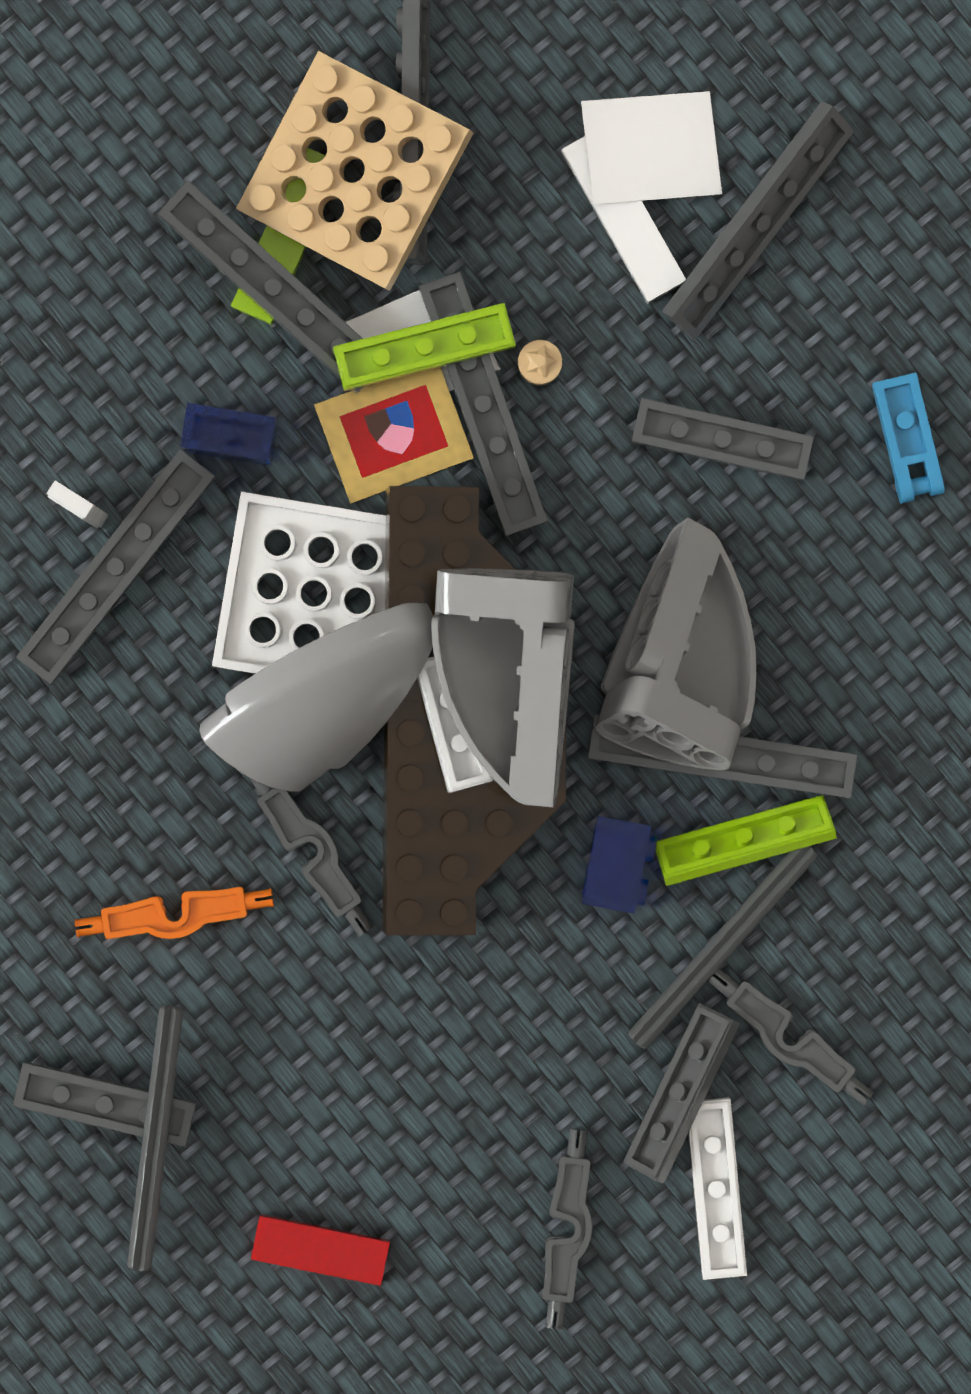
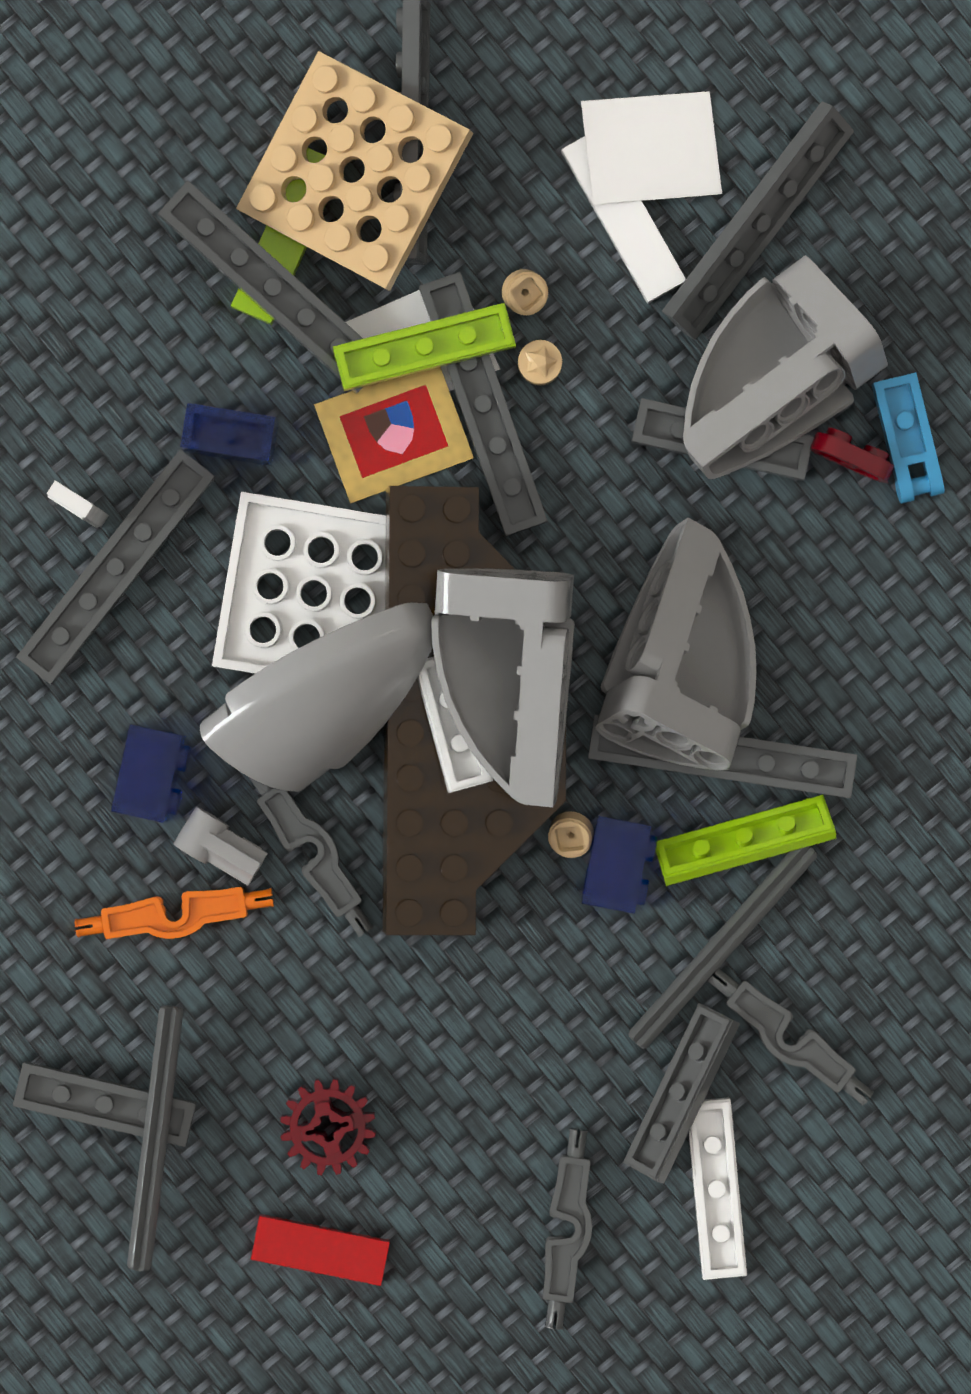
none -> clear blue brick [111,724,191,823]
none -> light grey piece [173,806,268,886]
none -> dark red gear [280,1077,376,1175]
none -> tan tile [502,269,548,316]
none -> tan tile [548,812,594,858]
none -> light grey panel [683,255,888,479]
none -> dark red plate [810,427,894,483]

